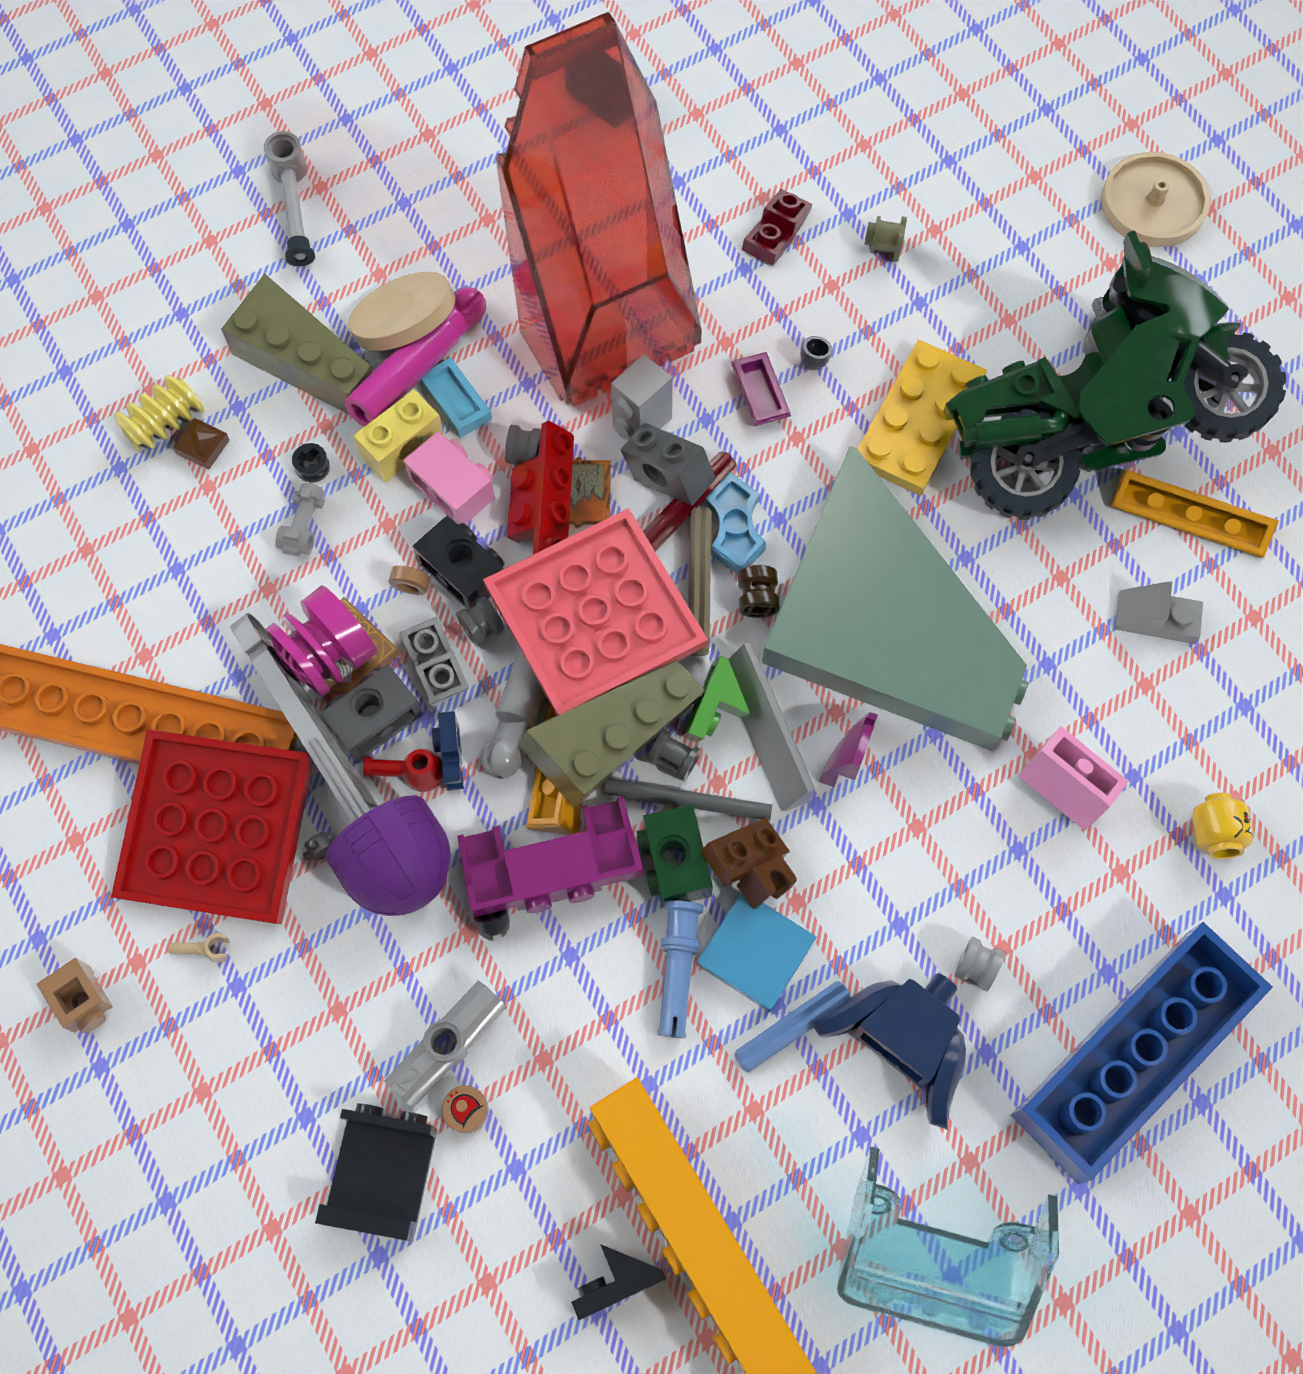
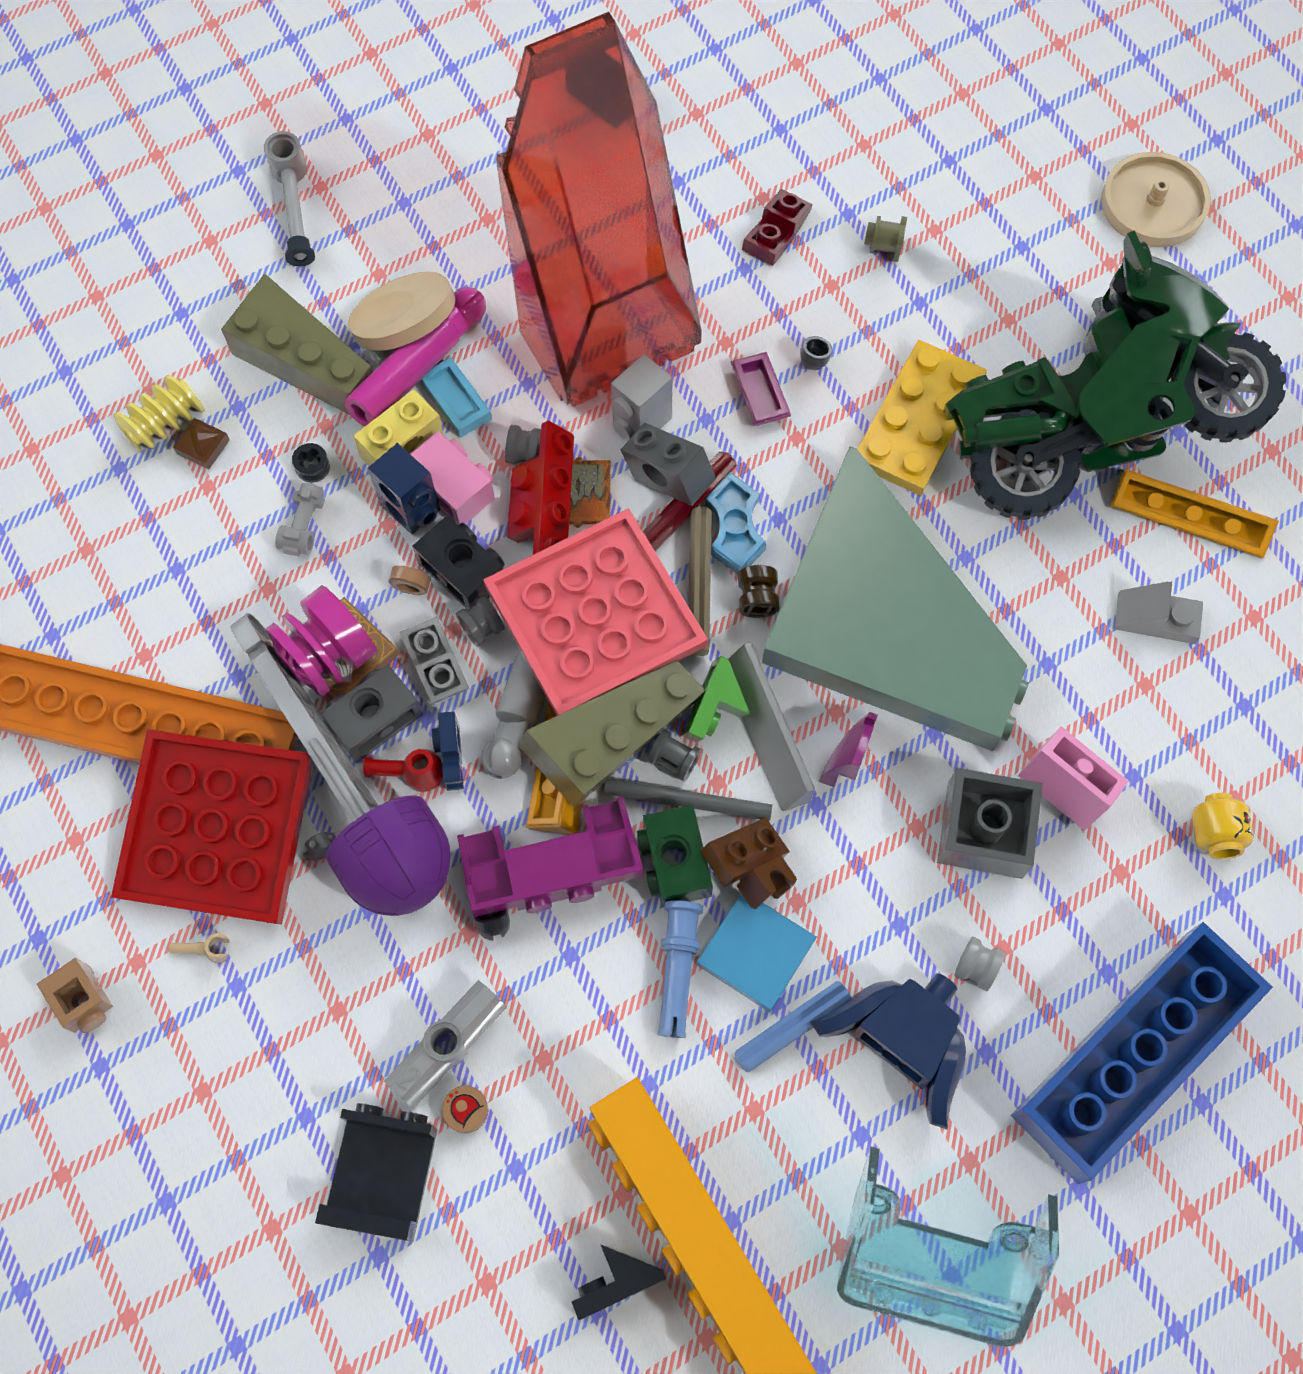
none -> dark blue brick [368,442,441,535]
none -> dark grey brick [937,768,1043,879]

